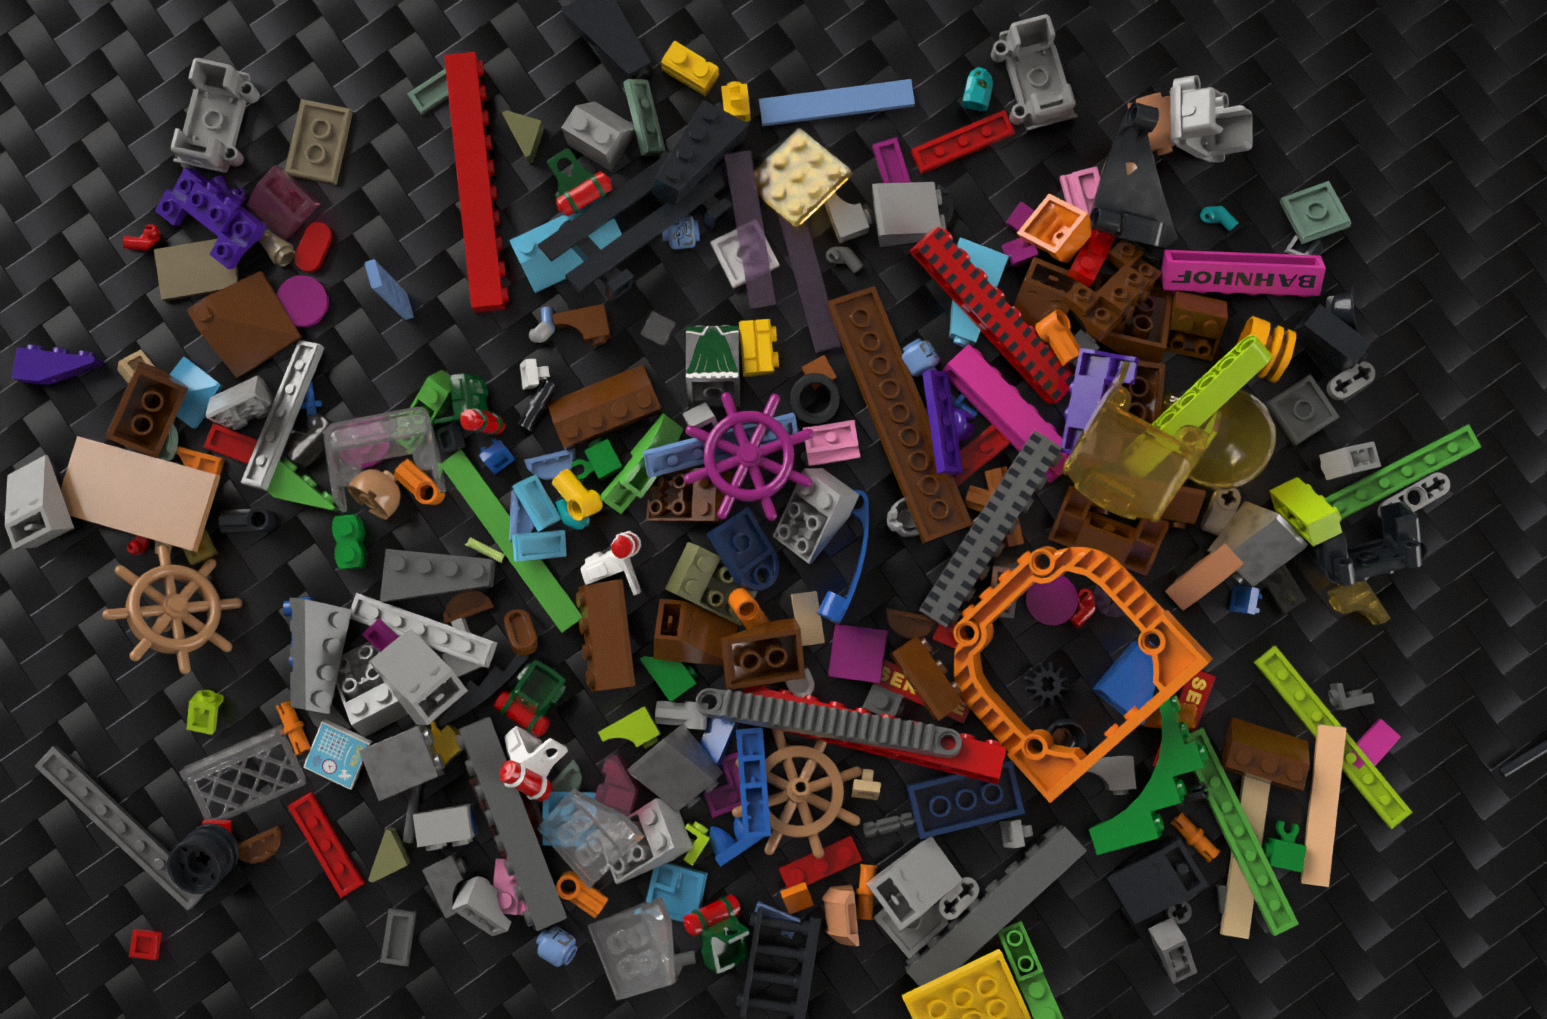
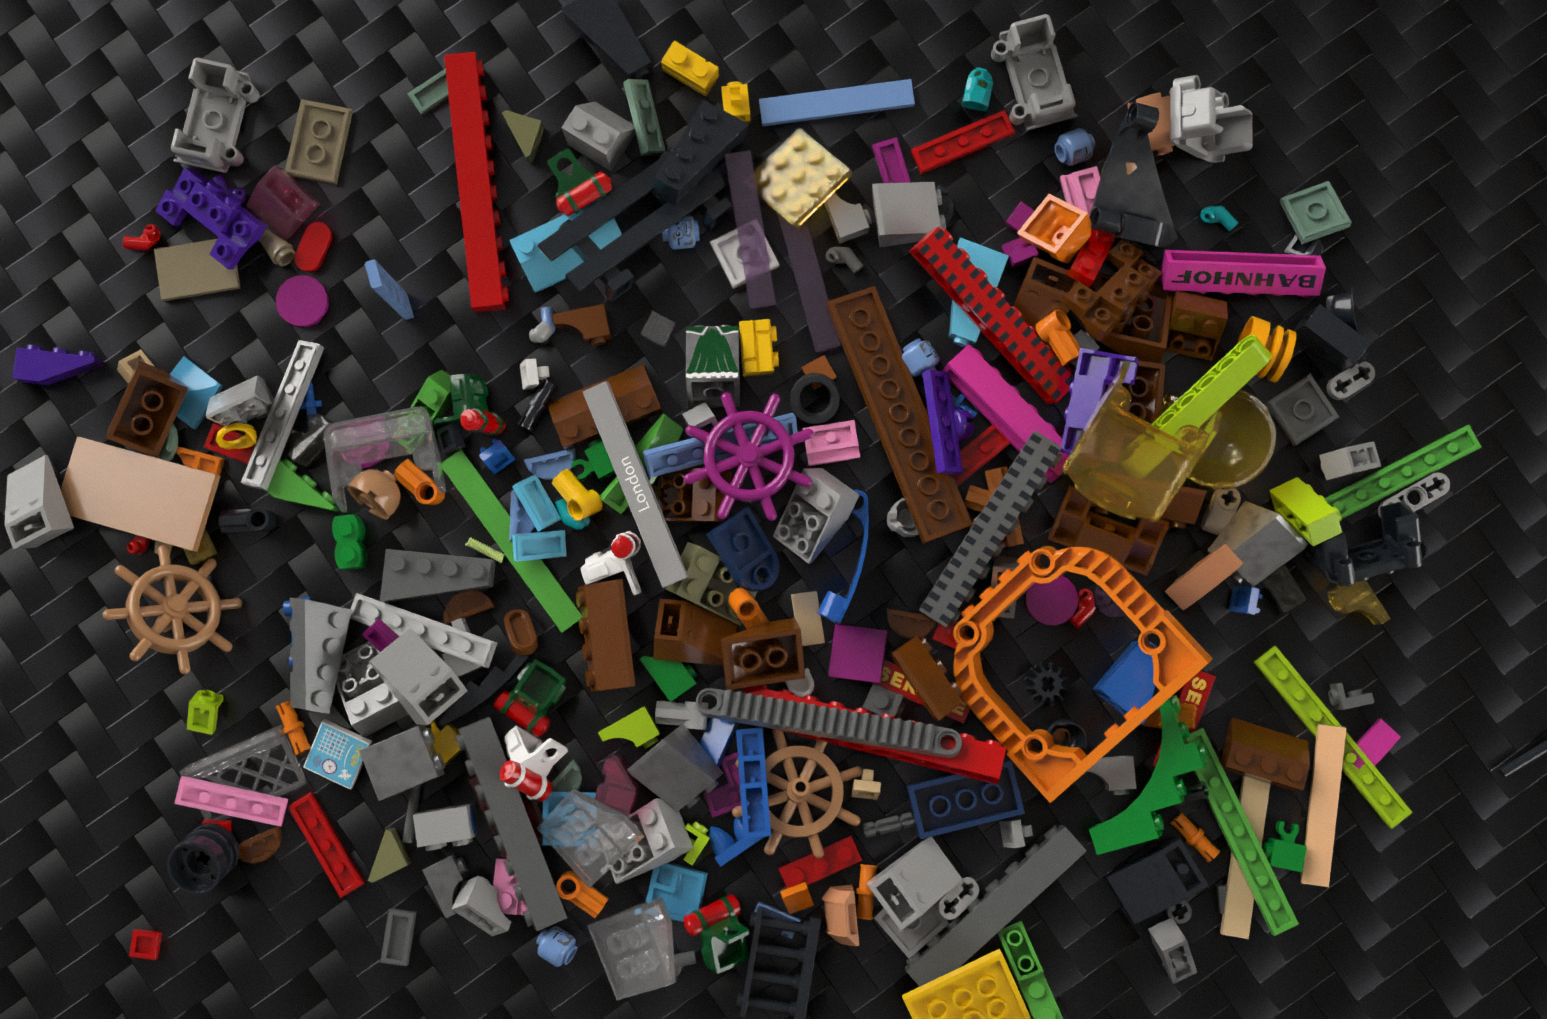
flat silver plate [35,746,206,910] -> none
reddish brown slope [187,271,302,379] -> none
none -> bright pink tile [174,776,288,827]
none -> yellow piece [216,423,257,449]
none -> light grey tile [583,381,688,588]
none -> medium blue head [1055,128,1095,166]

